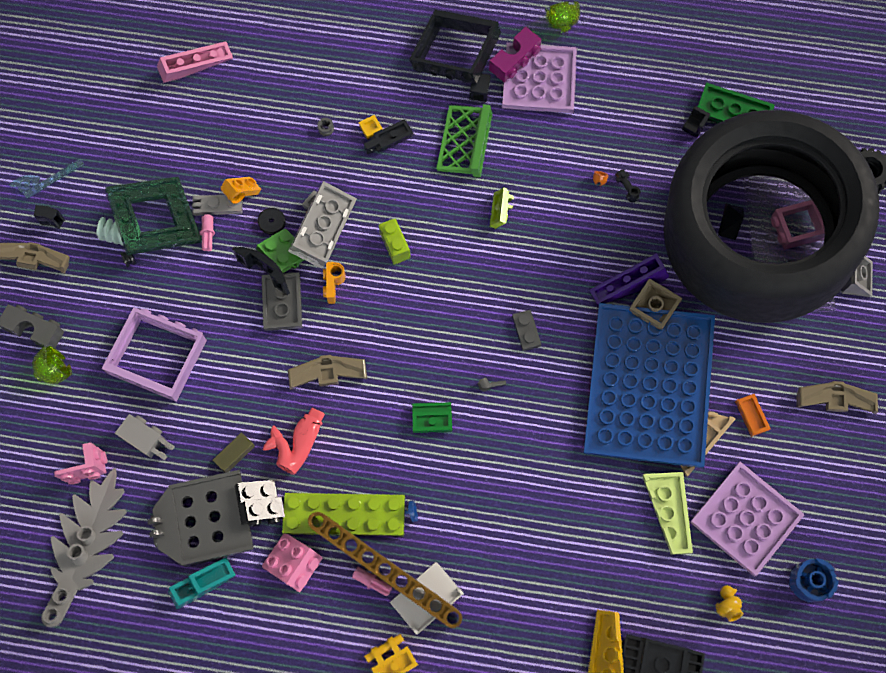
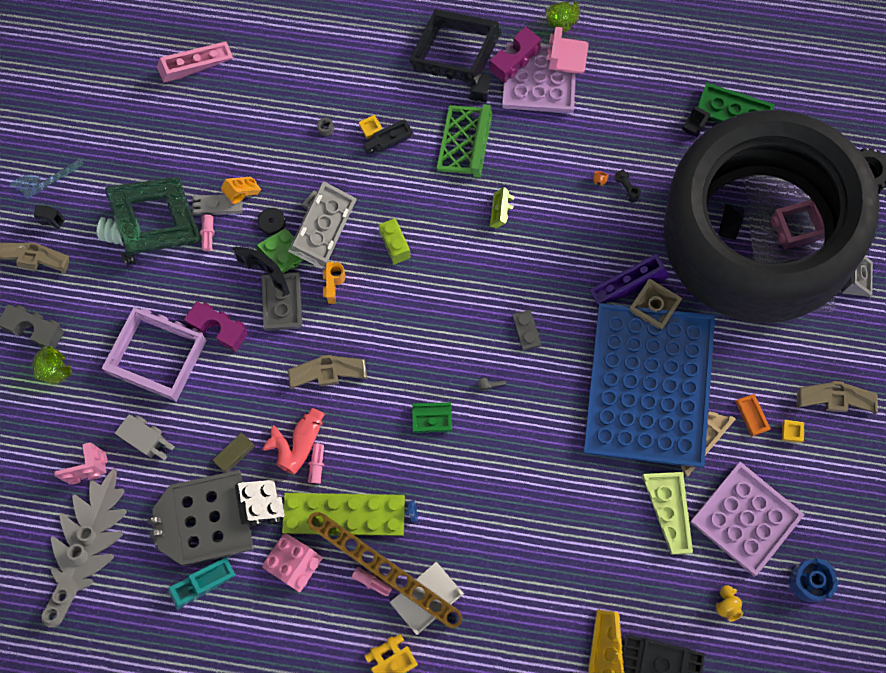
none -> magenta arch [184,301,248,352]
none -> bright pink axle [308,443,324,484]
none -> bright pink bracket [547,27,588,74]
none -> yellow plate [782,420,804,443]

